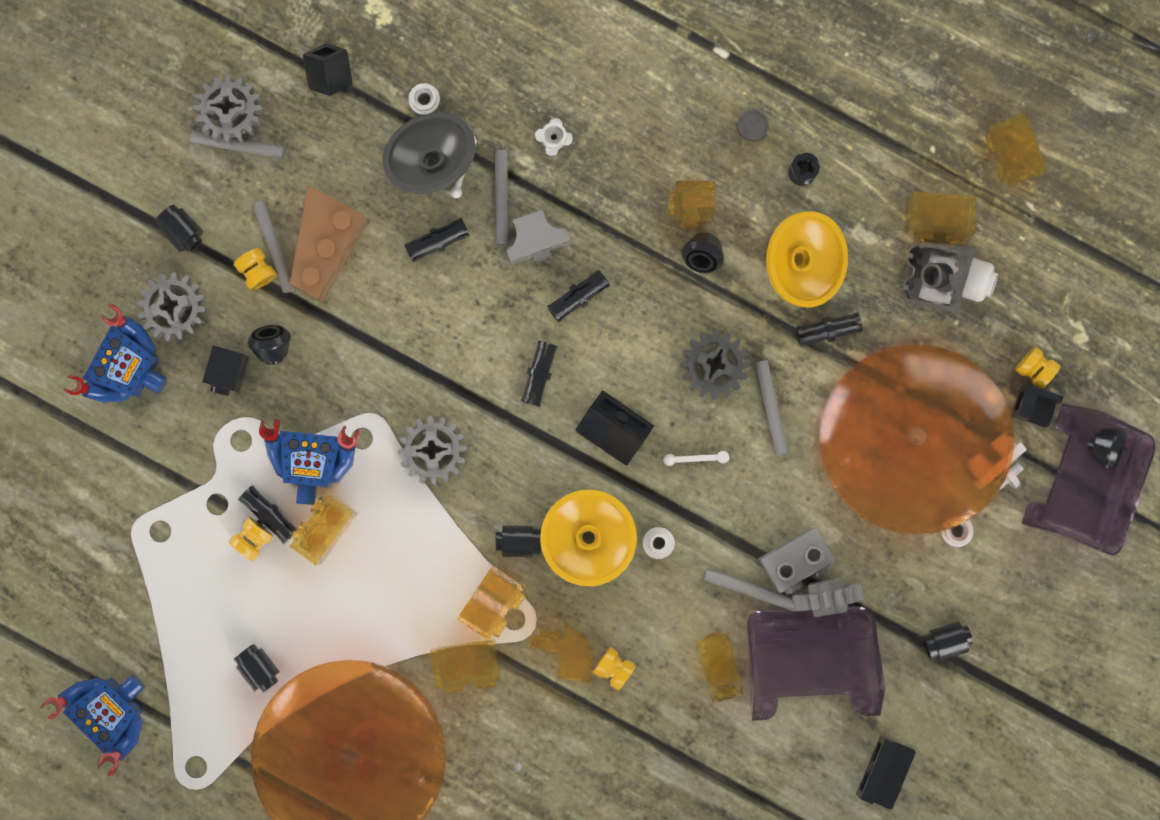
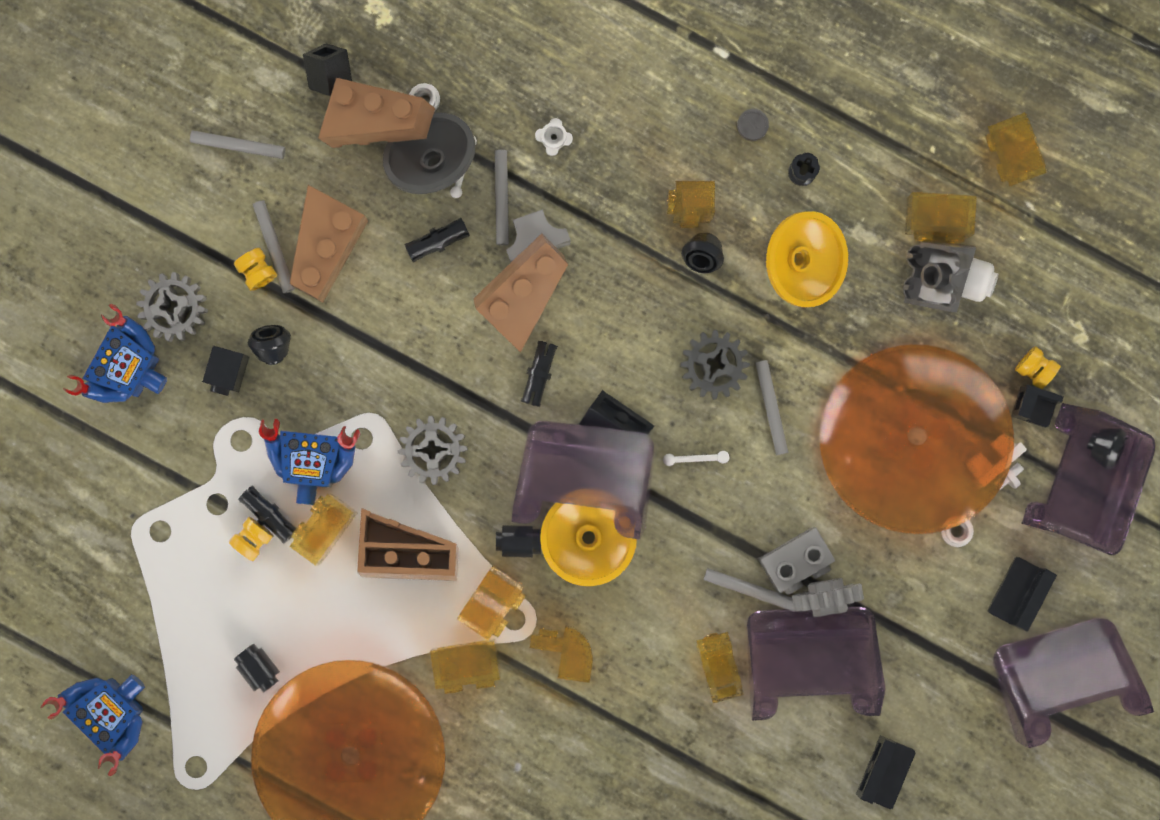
black brick [156,204,203,252] -> none
light grey gear [193,75,264,145] -> none
black pin [547,270,610,323] -> none
yellow wheel [592,646,636,691] -> none
white plate [643,527,675,559] -> none
black pin [796,312,863,347] -> none
black brick [922,621,973,661] -> none
none -> medium nougat wedge [318,78,435,148]
none -> medium nougat wedge [357,508,459,581]
none -> medium nougat wedge [473,233,568,353]
none -> windscreen [512,421,654,539]
none -> black panel [988,557,1057,632]
none -> windscreen [993,618,1154,748]

